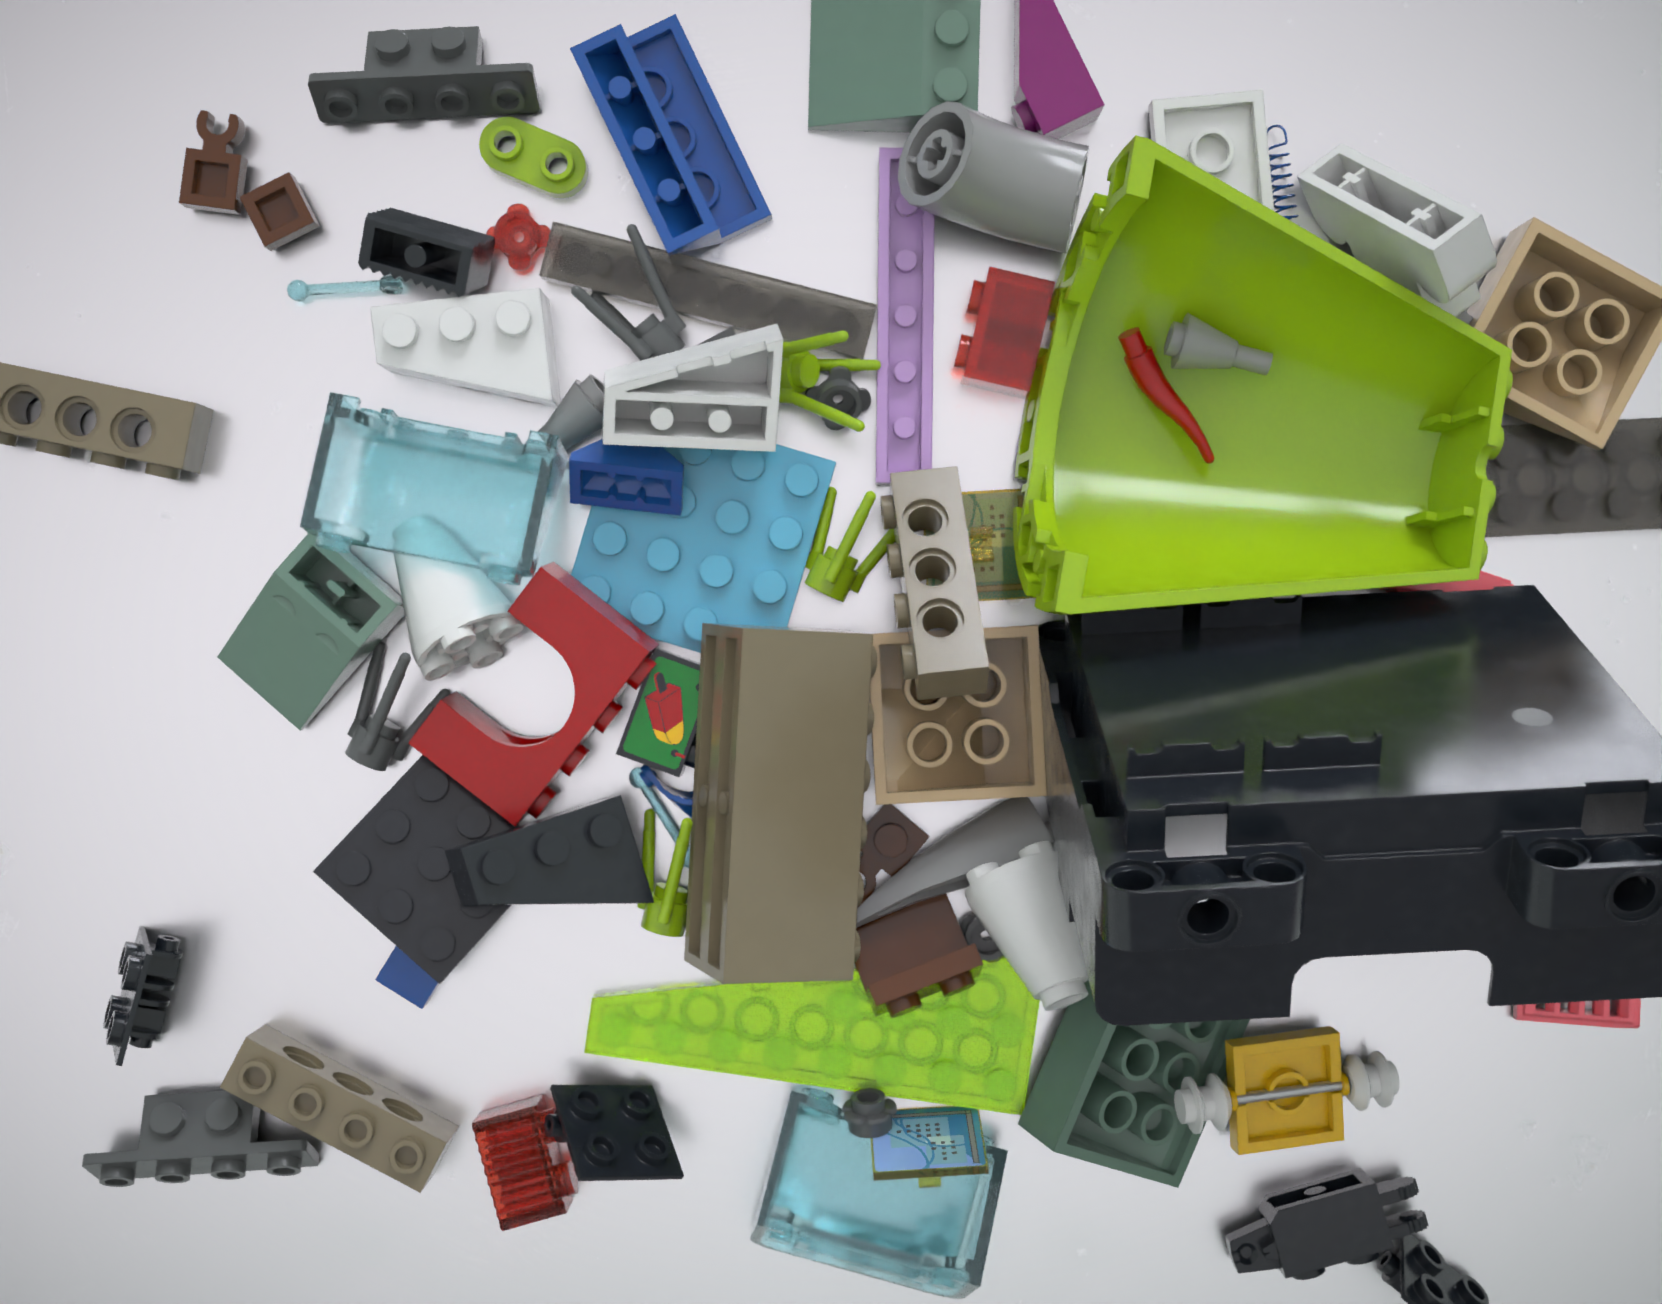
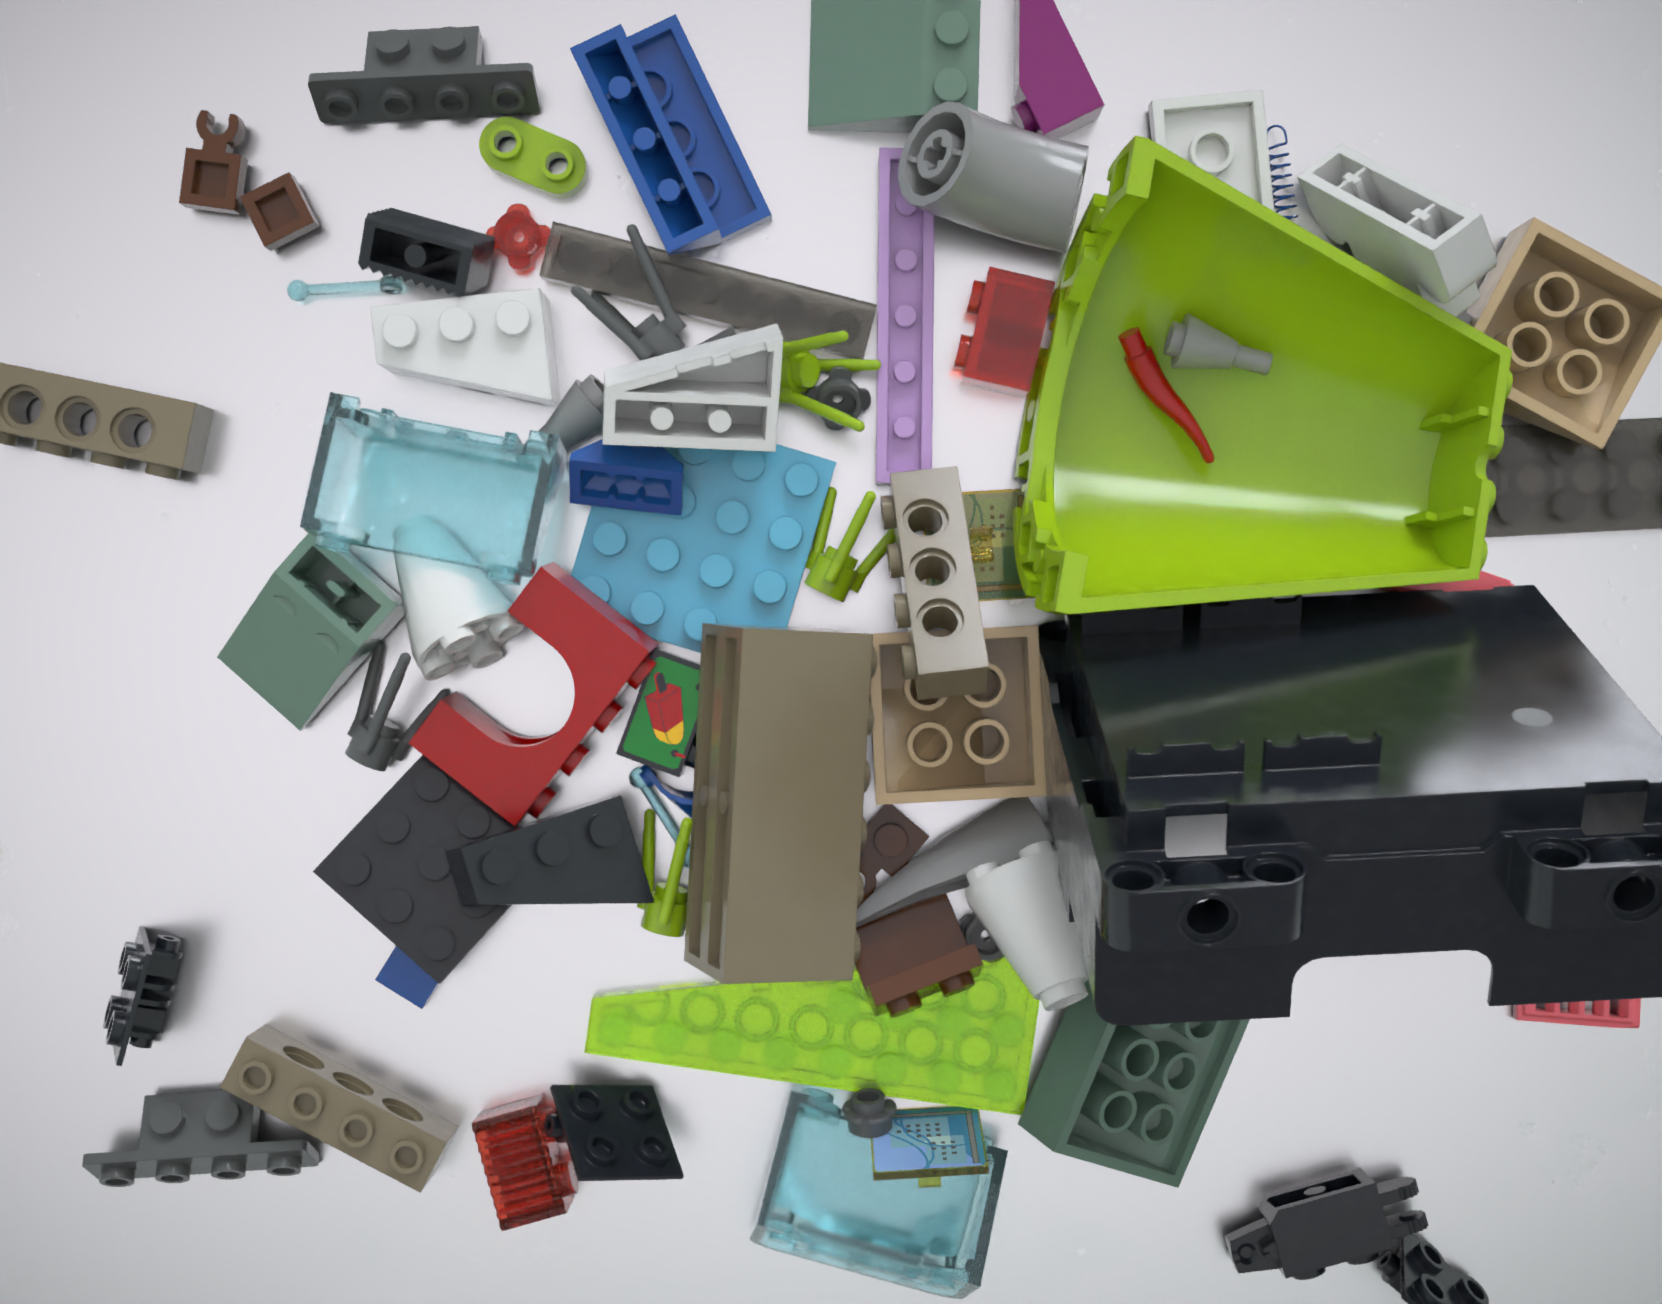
yellow plate [1174,1026,1400,1155] -> none

